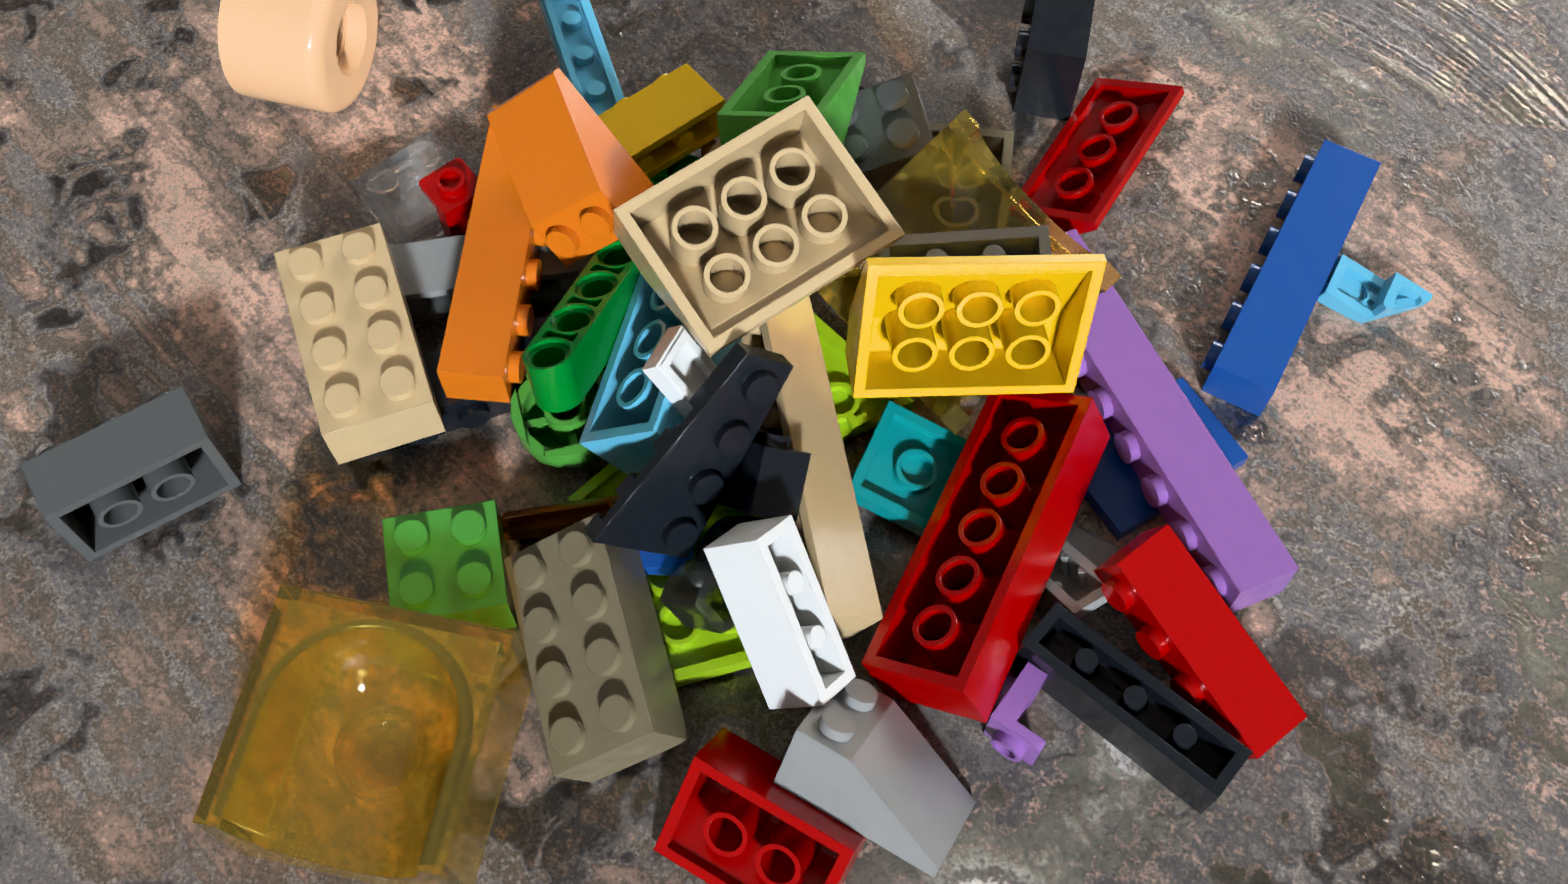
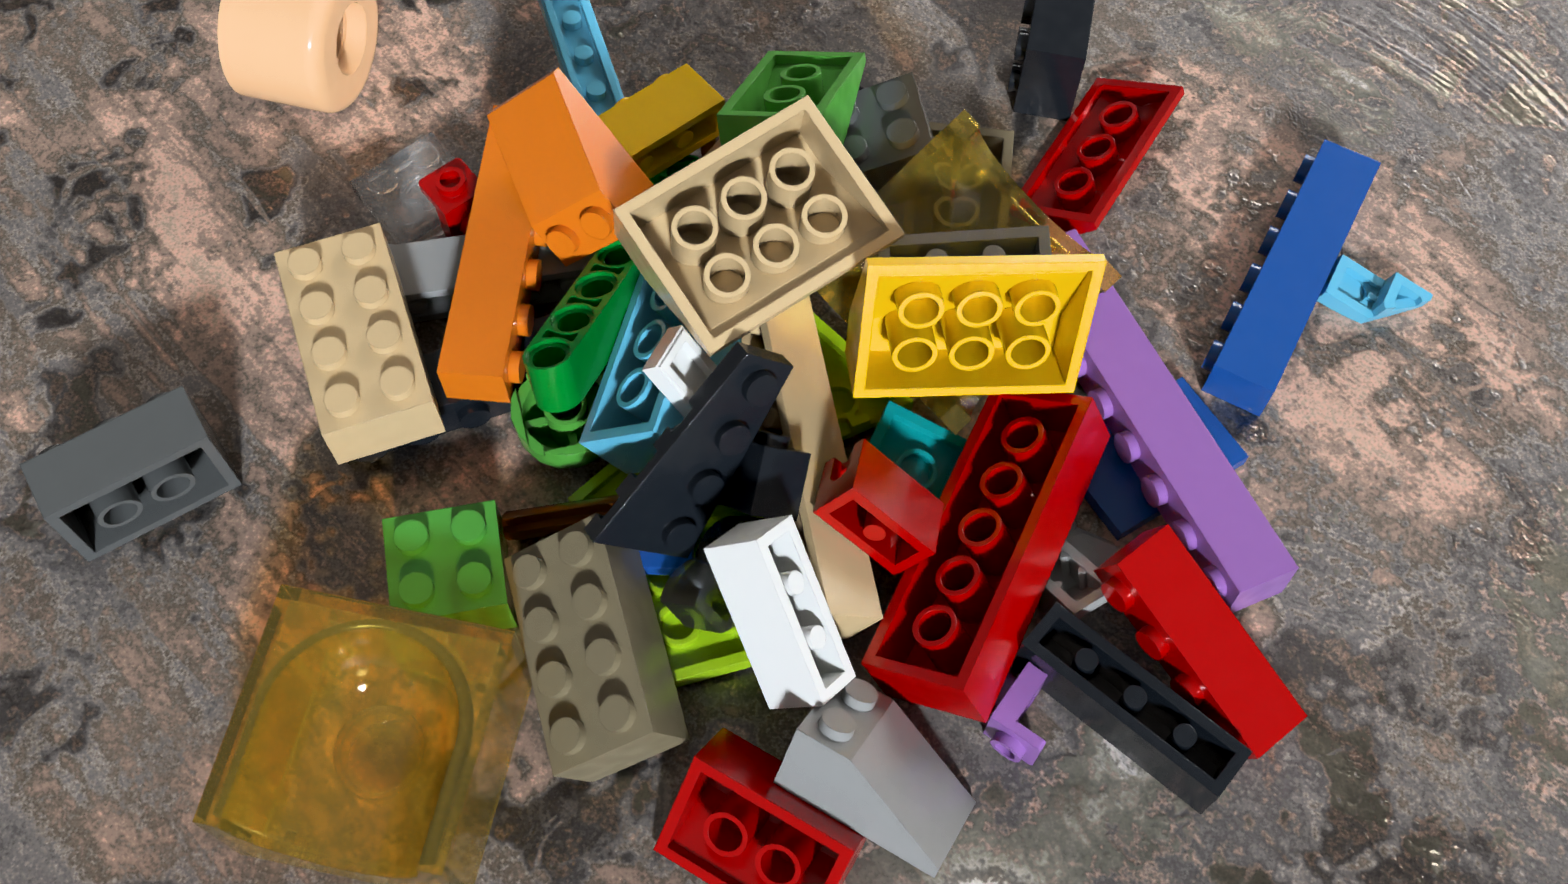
none -> red brick [813,439,944,576]

